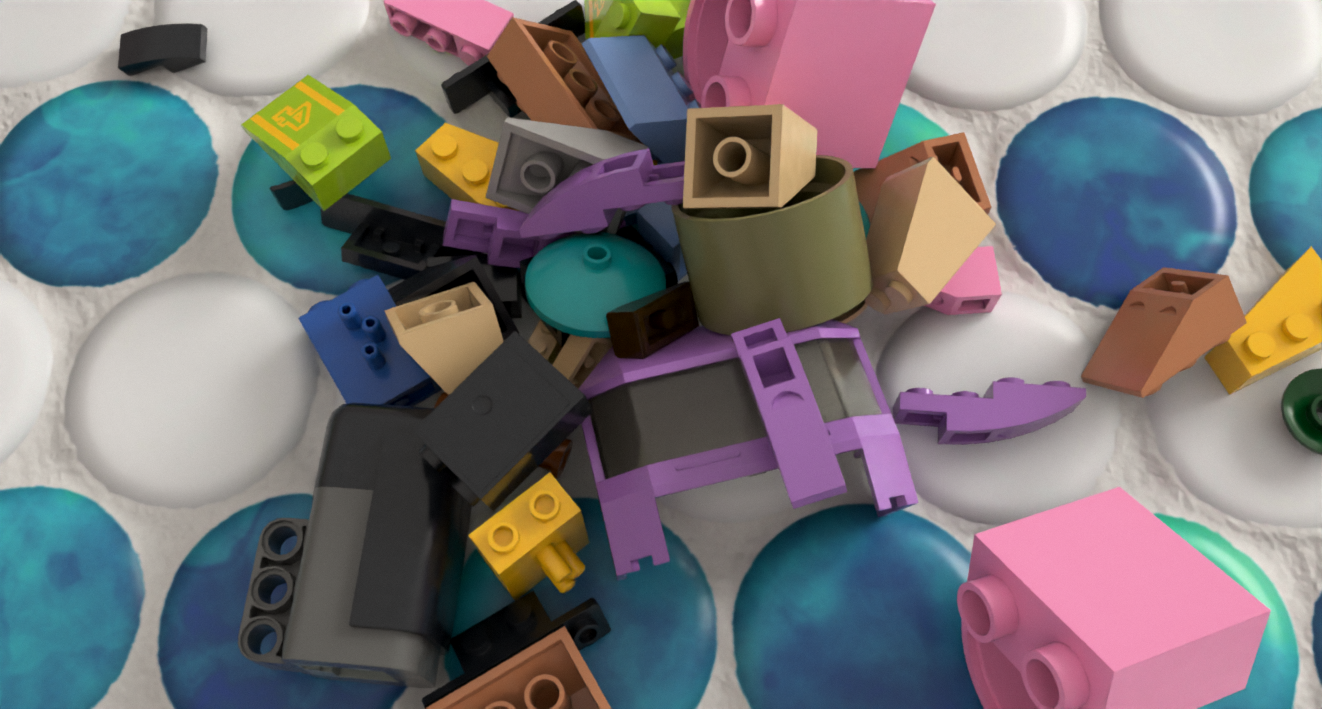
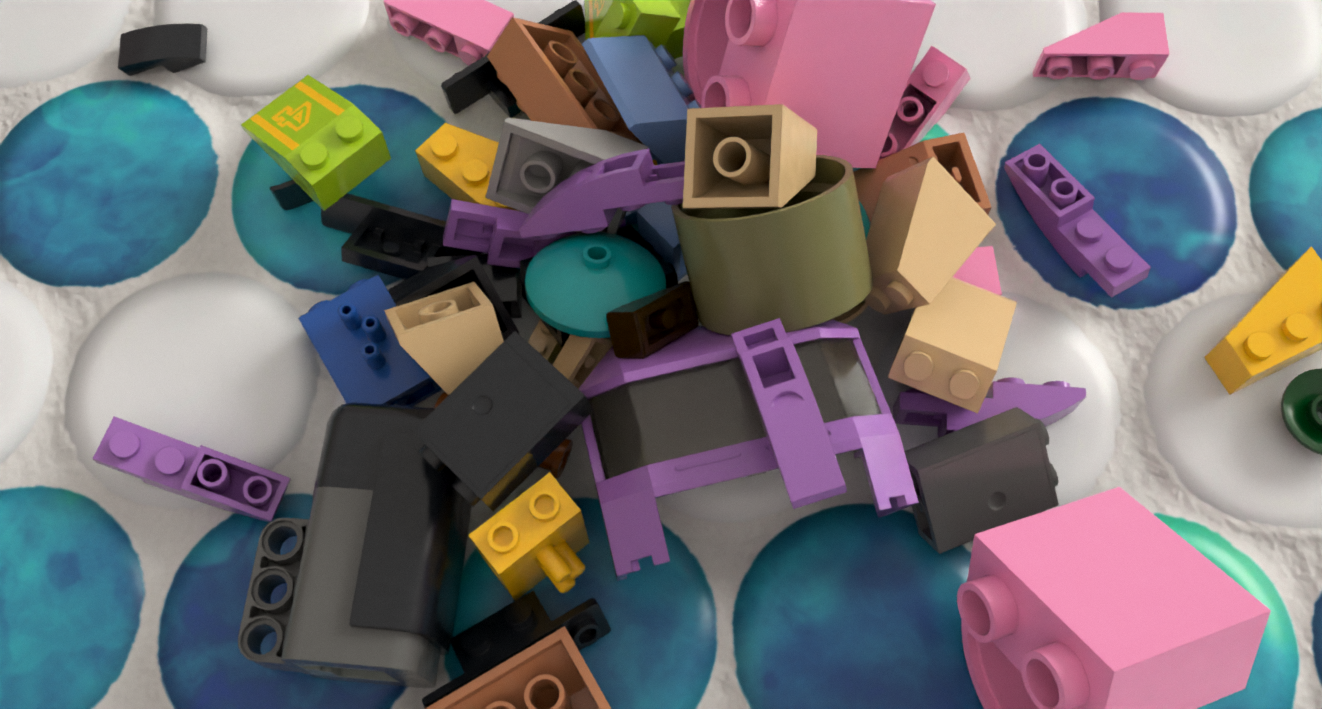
nougat slope [1081,267,1247,398] -> none
none -> medium lavender slope [92,416,291,522]
none -> bright pink slope [878,46,971,161]
none -> tan slope [888,277,1017,414]
none -> dark grey piece [904,407,1059,554]
none -> medium lavender slope [1004,144,1151,298]
none -> bright pink slope [1033,12,1170,80]

